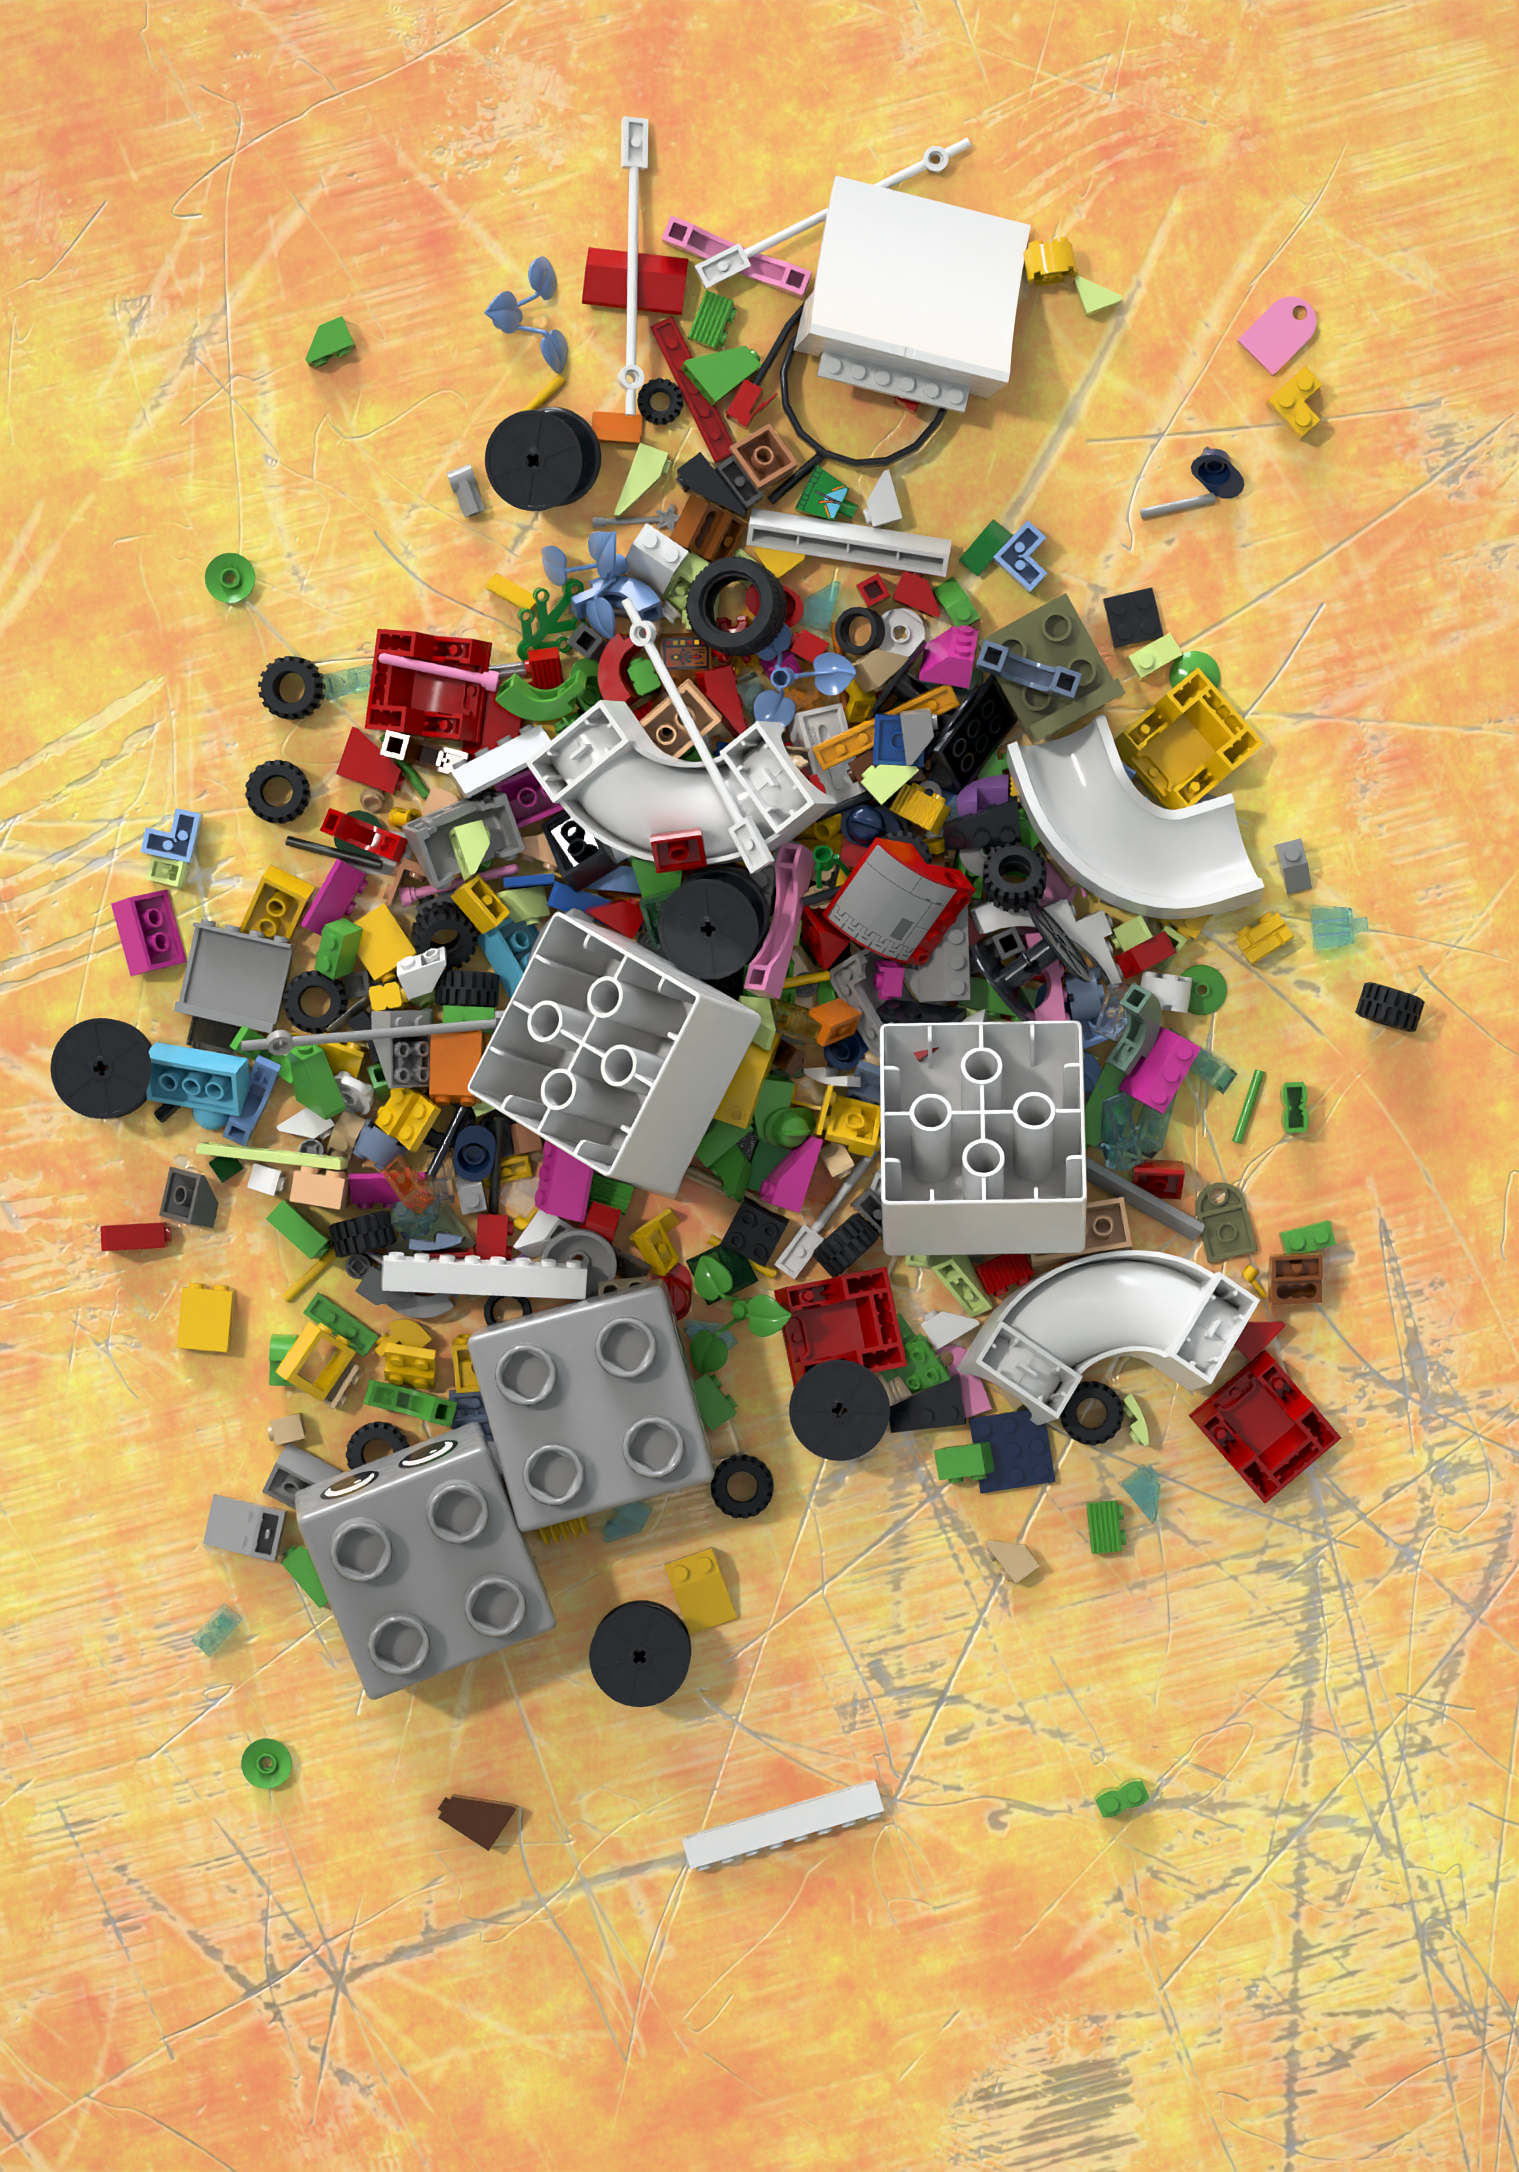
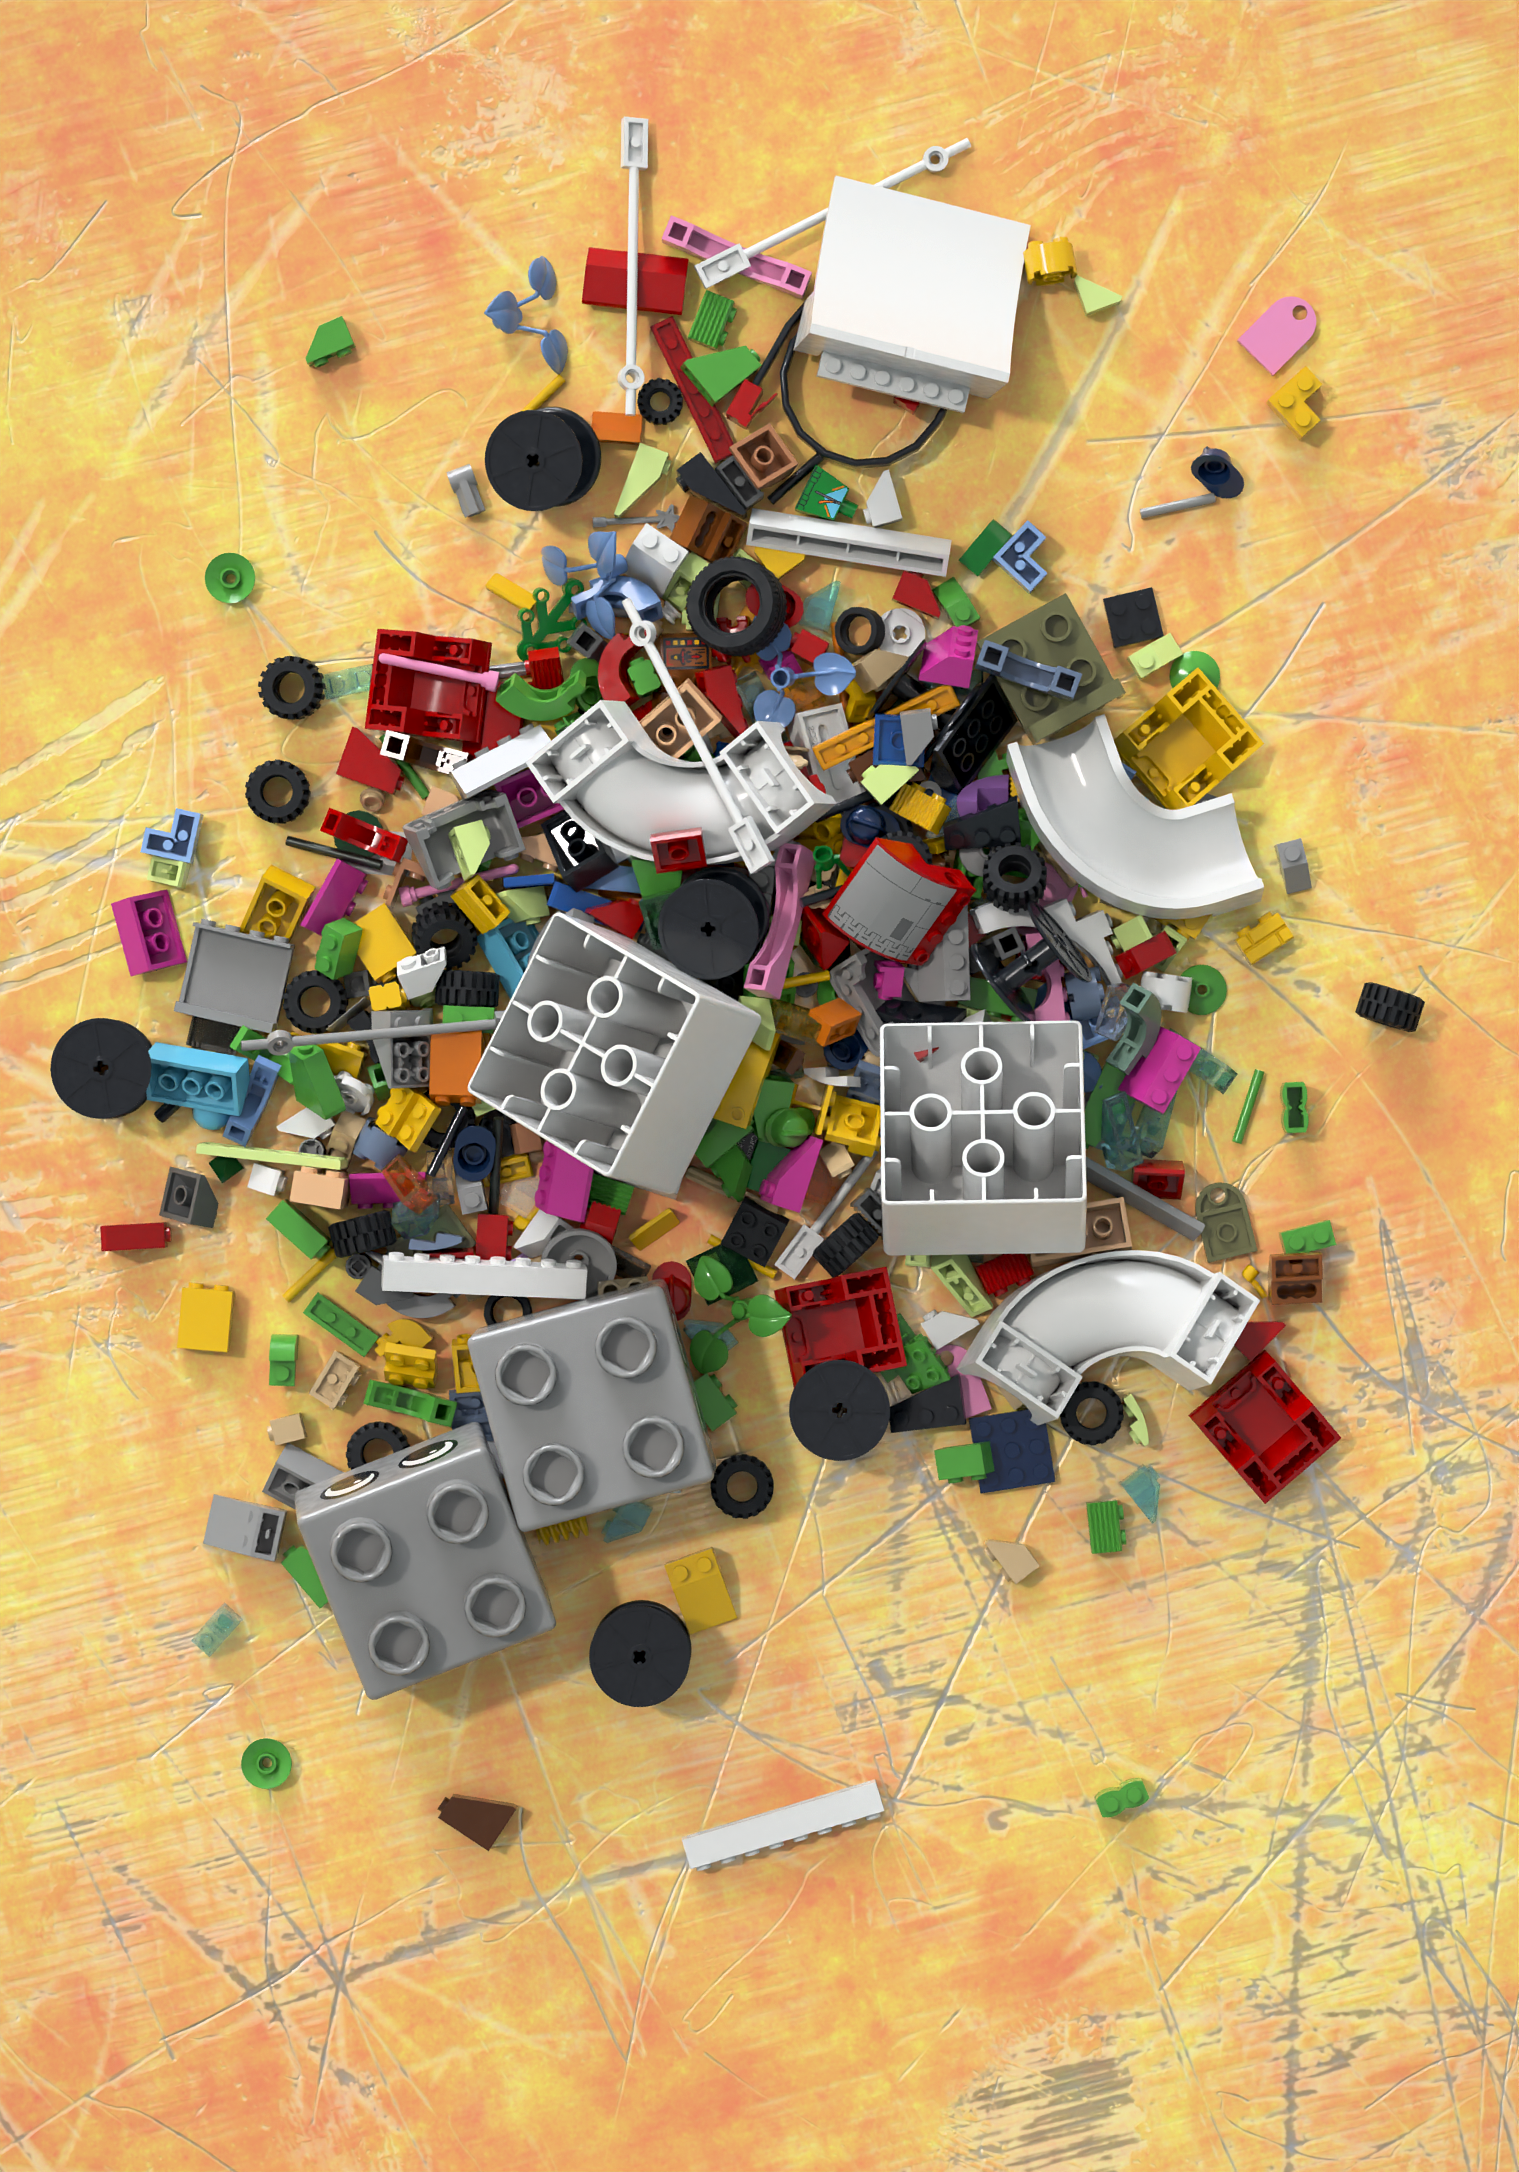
yellow window [275,1321,356,1402] -> none
yellow bush [389,807,422,829] -> none
yellow slope [632,1221,680,1276] -> none
red brick [856,573,890,609] -> none
clear light blue torso [1309,905,1369,954] -> none

